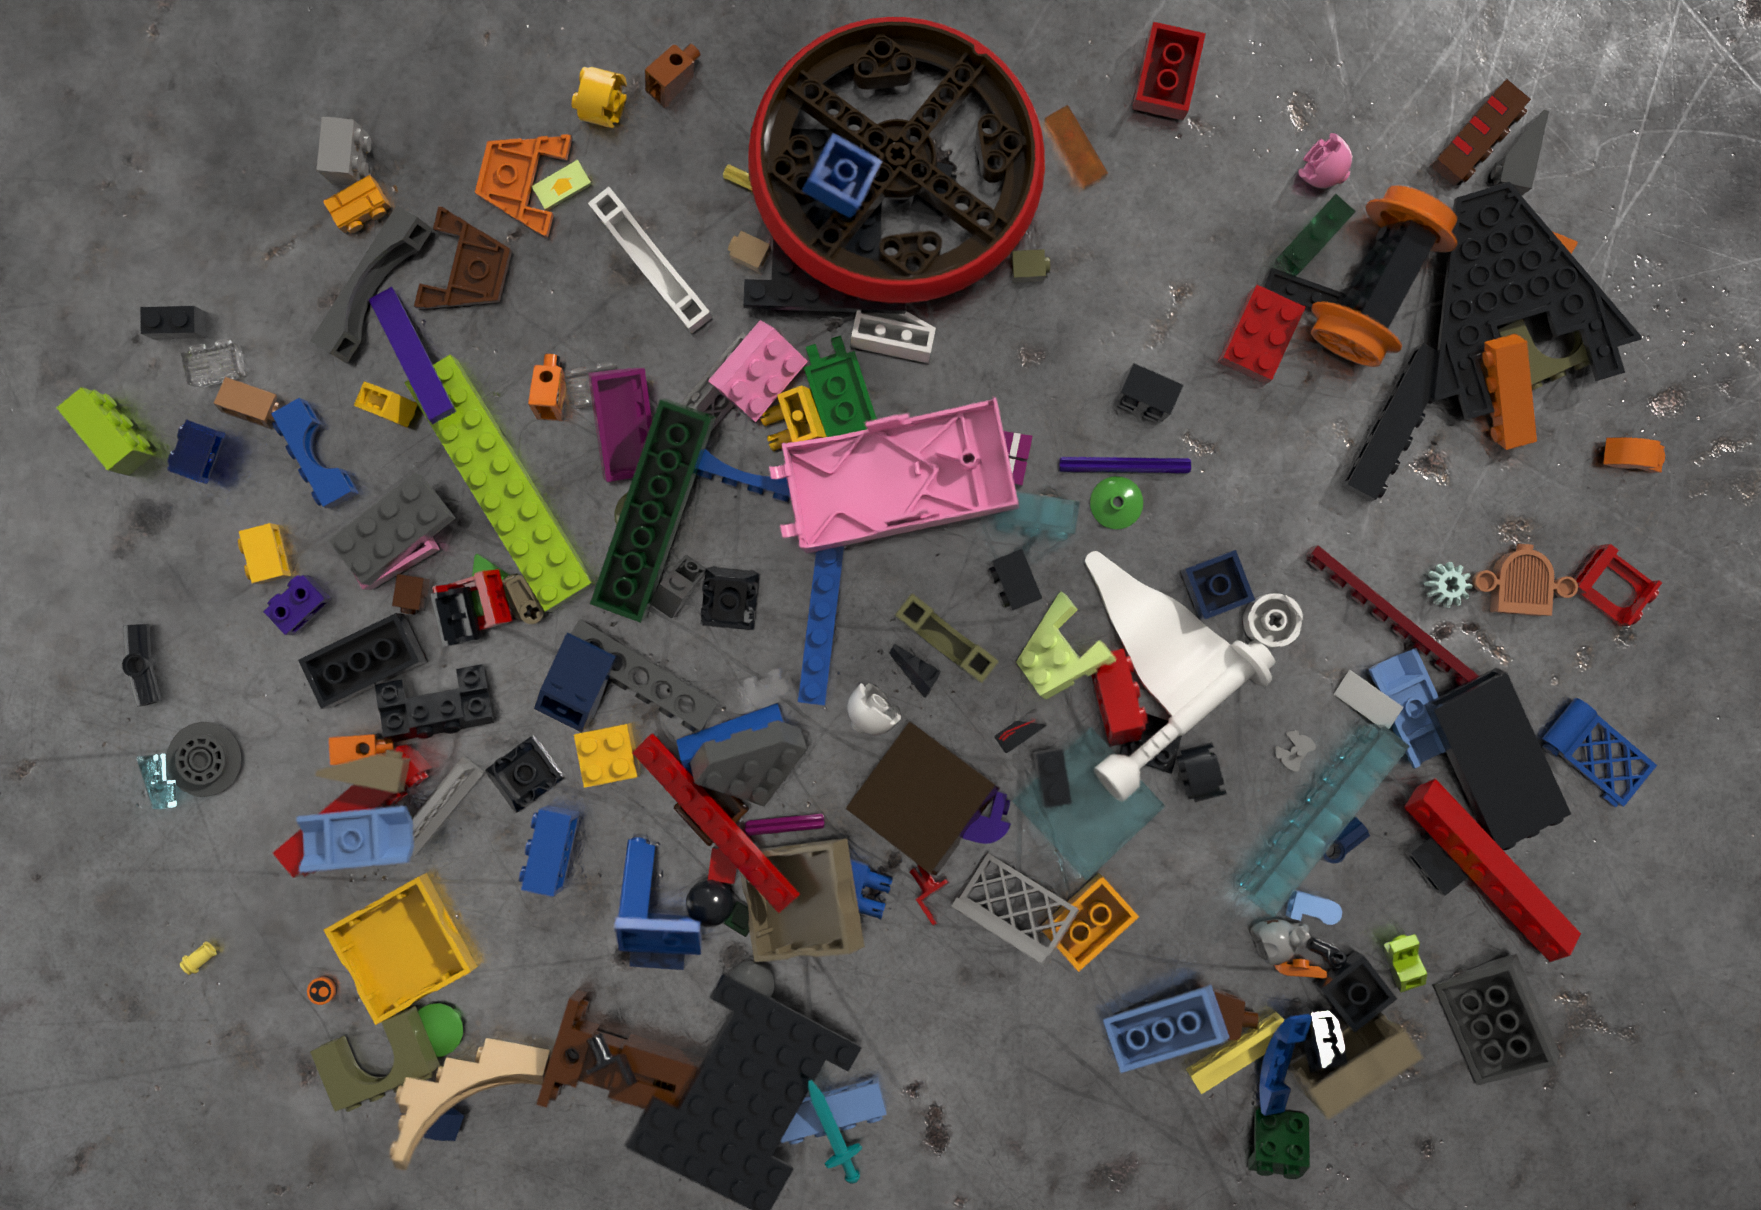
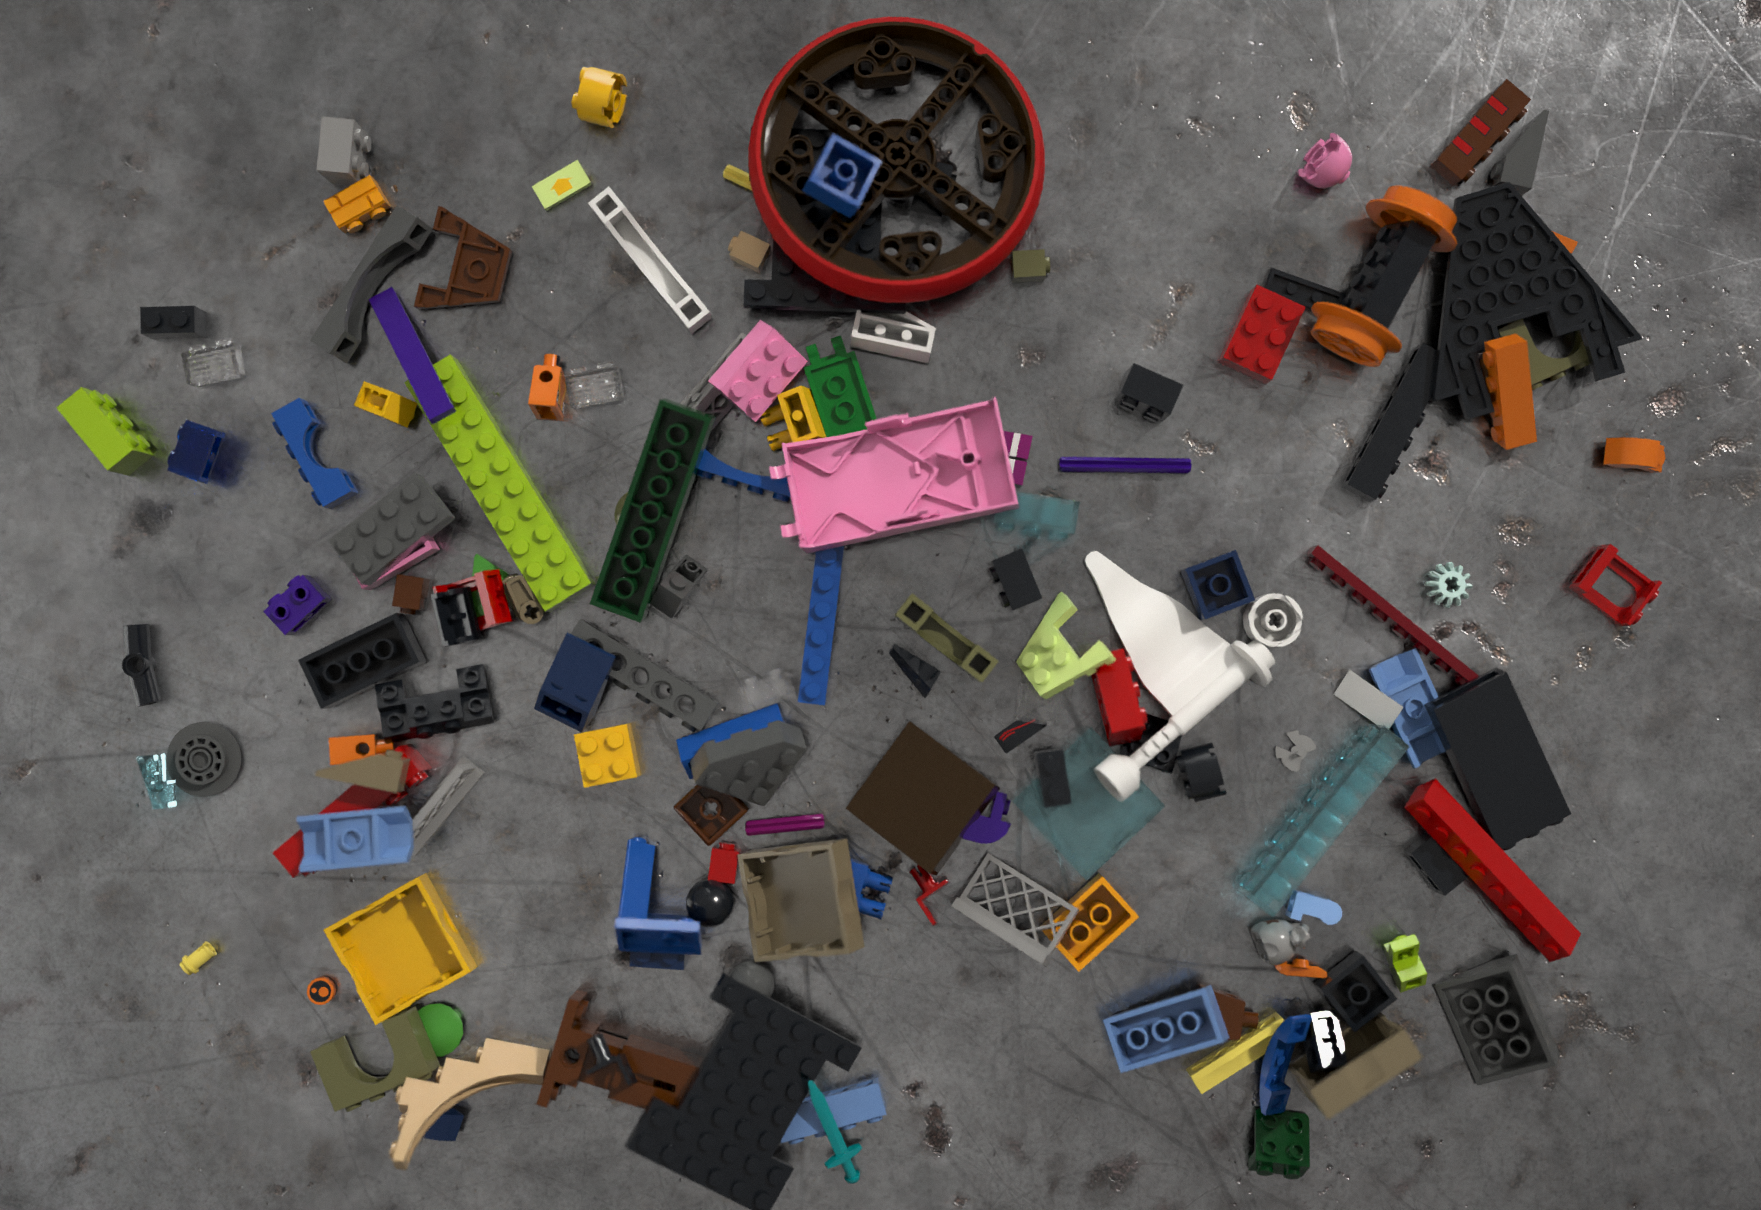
medium nougat hinge [214,377,279,429] -> none
yellow brick [238,523,291,584] -> none
orange wing [475,134,573,238] -> none
black slope [485,737,562,813] -> none
blue brick [519,805,580,897] -> none
magenta slope [588,368,652,482] -> none
red plate [632,733,800,913] -> none
dark orange torso [645,43,701,108] -> none
black slope [700,566,759,630] -> none
dark green tile [723,900,750,937] -> none
white cylinder [847,683,901,736] -> none
clear orange tile [1044,105,1108,188] -> none
bright green dish [1090,476,1143,529] -> none
red brick [1132,22,1206,120] -> none
clear green arch [1275,194,1356,276] -> none
black arm [1308,938,1347,969] -> none
dark blue piece [1315,817,1370,864] -> none
nougat piece [1472,544,1578,616] -> none
blue piece [1541,698,1657,807] -> none

